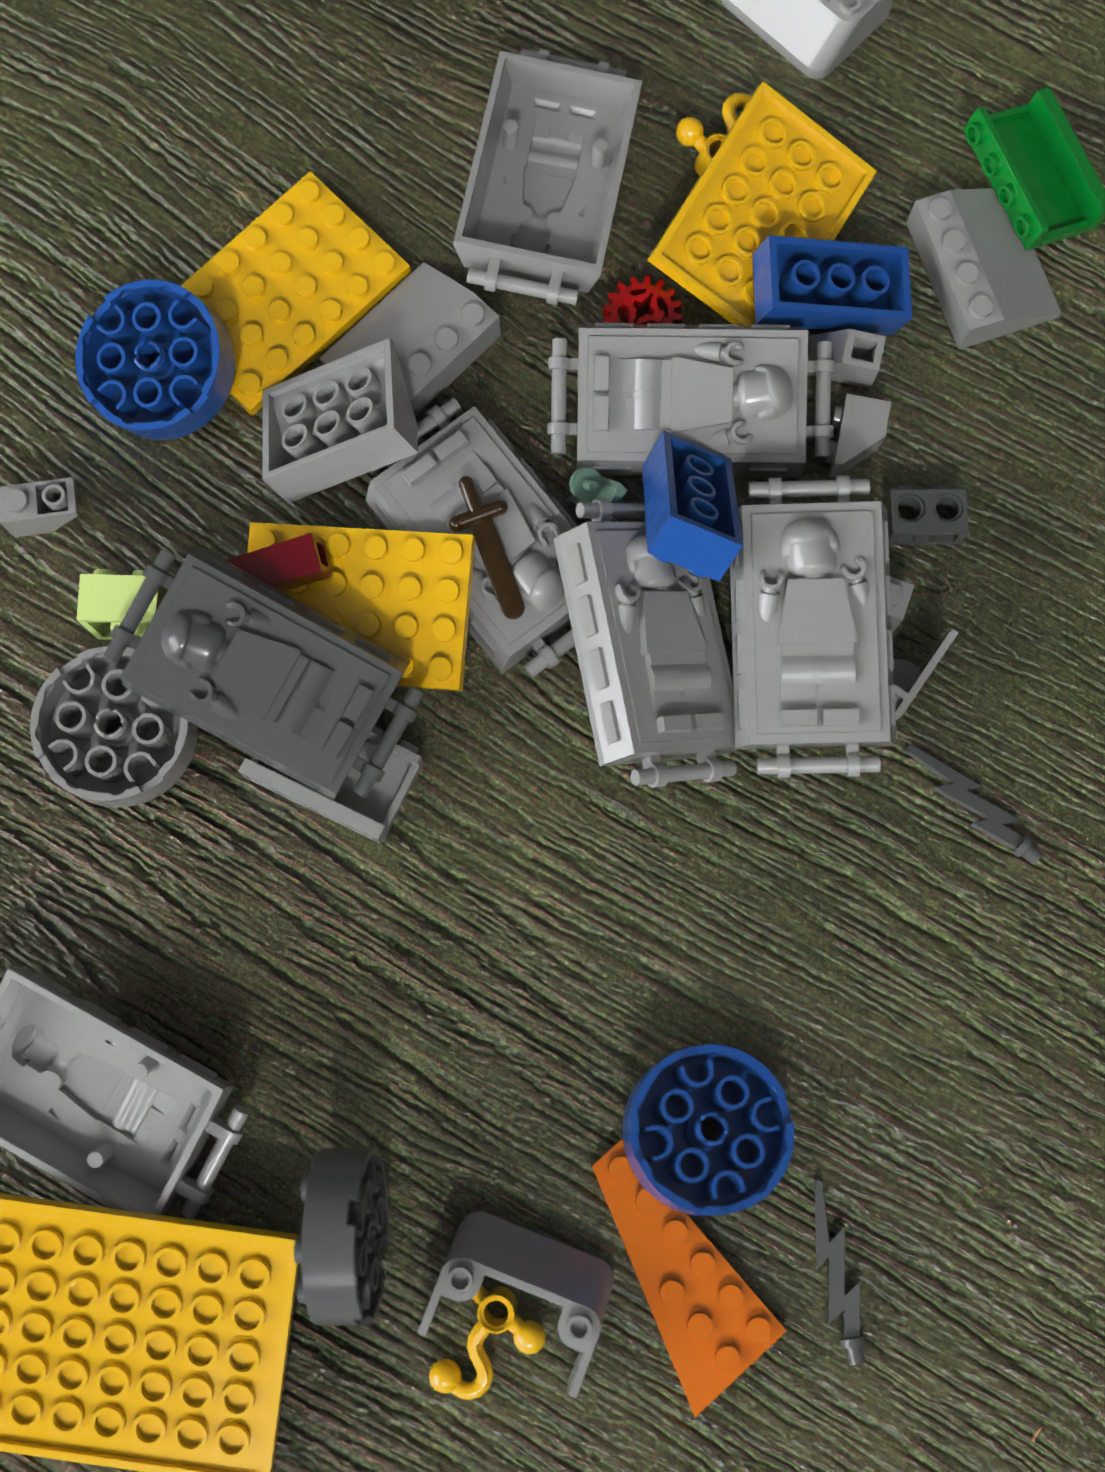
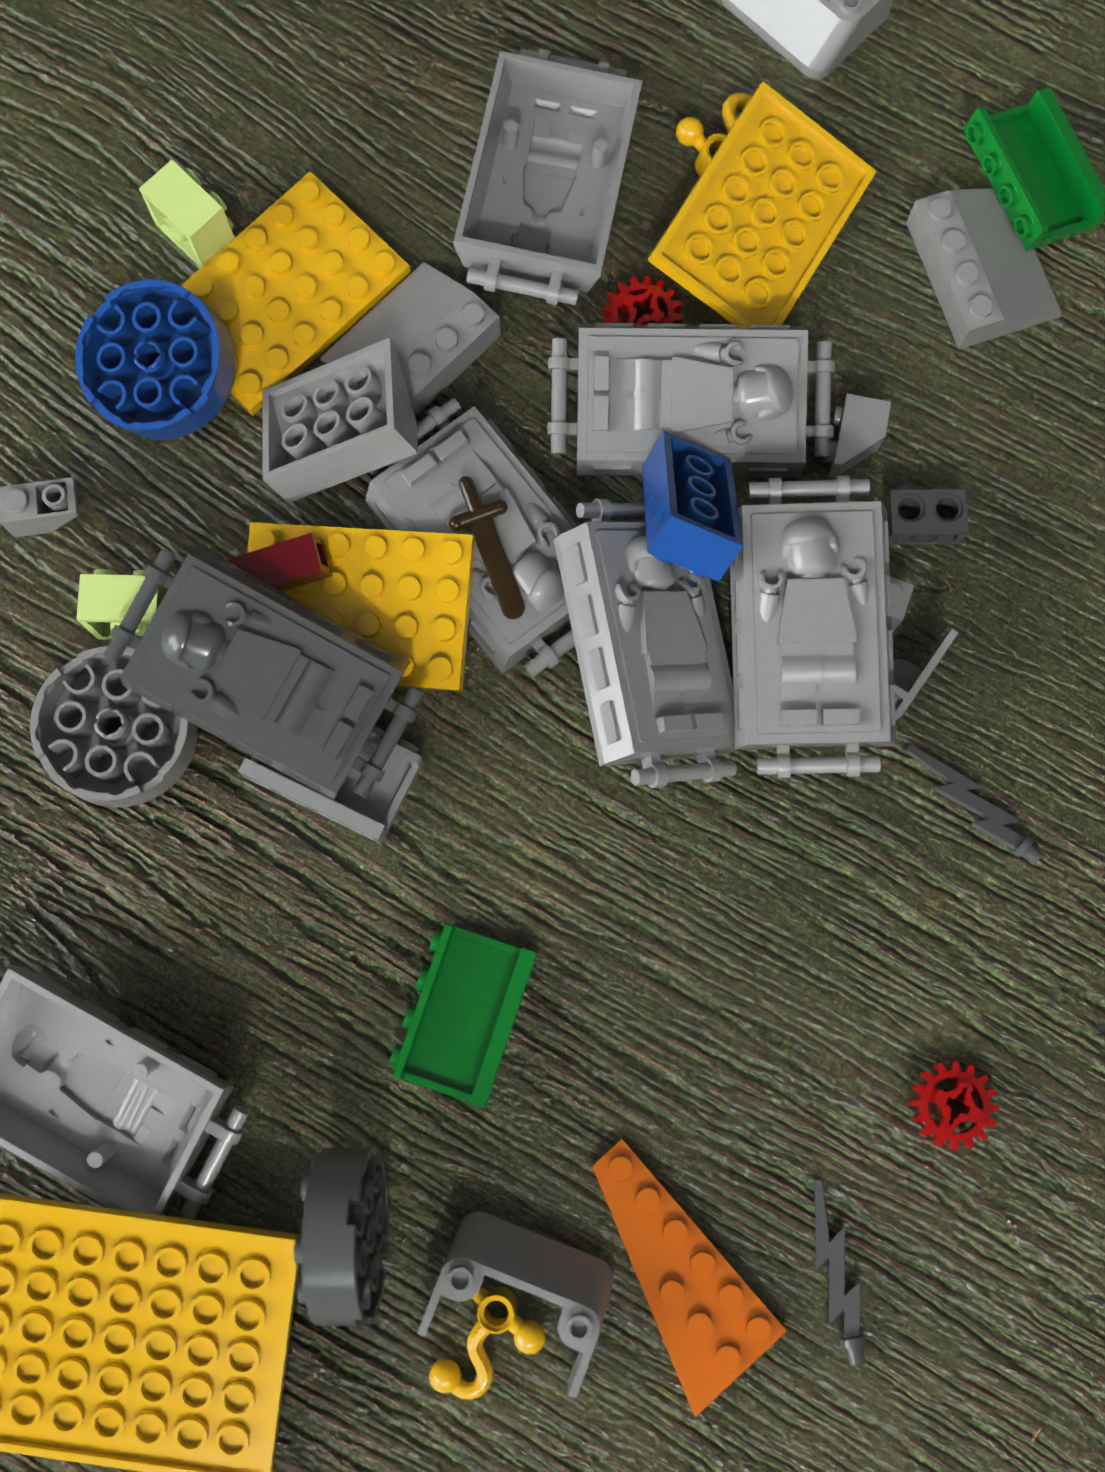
sand green hips [566,467,627,522] -> none
blue brick [622,1044,794,1216] -> none
blue brick [752,235,912,335] -> none
light grey slope [808,329,886,389] -> none
none -> yellowish green brick [139,160,235,268]
none -> green panel [389,922,537,1109]
none -> red gear [907,1061,1000,1151]

